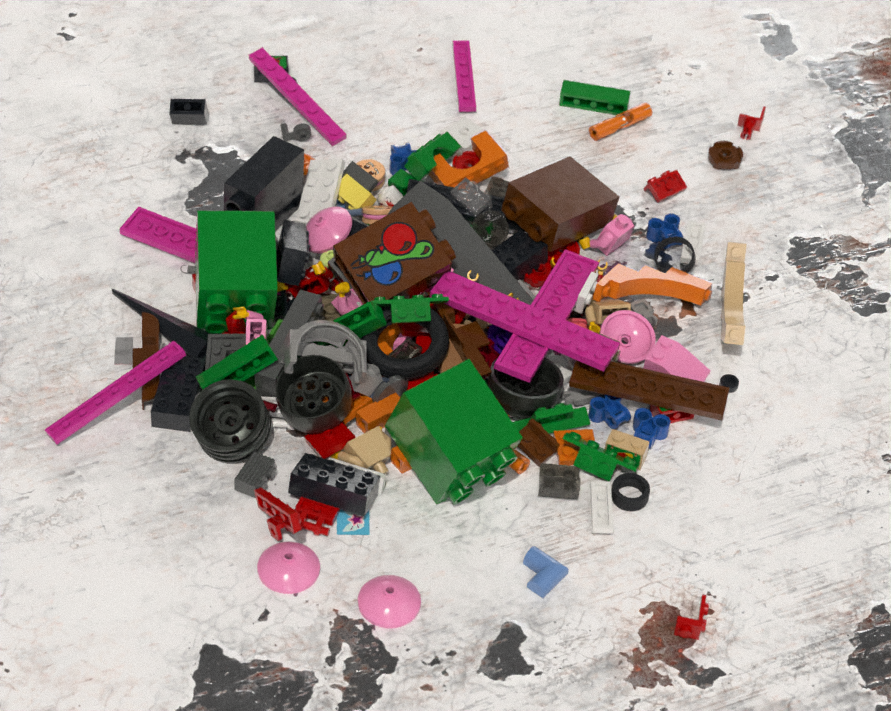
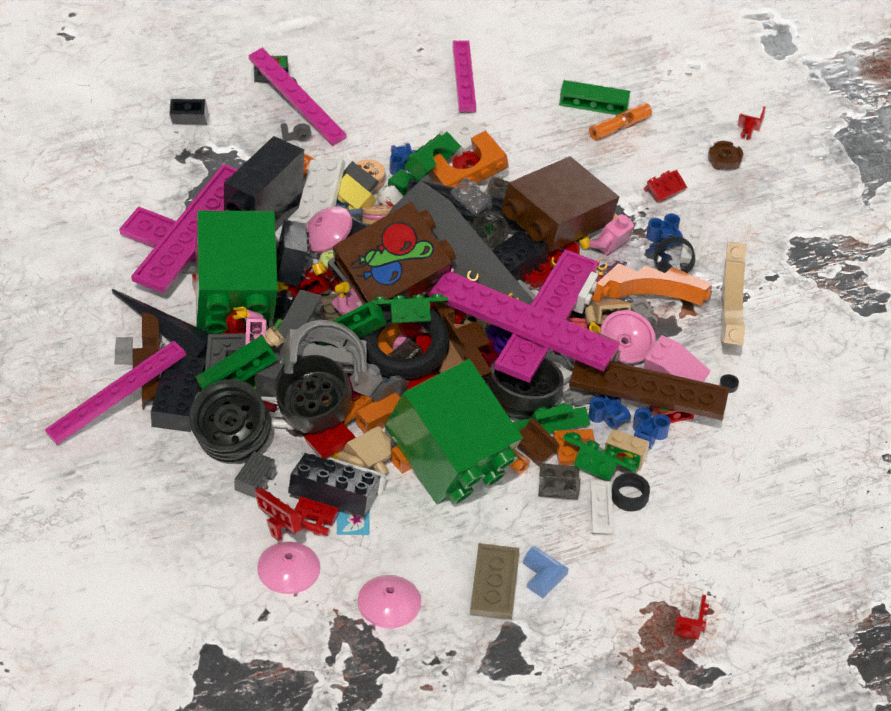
none -> dark pink plate [131,164,238,294]
none -> tan plate [264,326,285,347]
none -> dark tan plate [470,543,520,619]

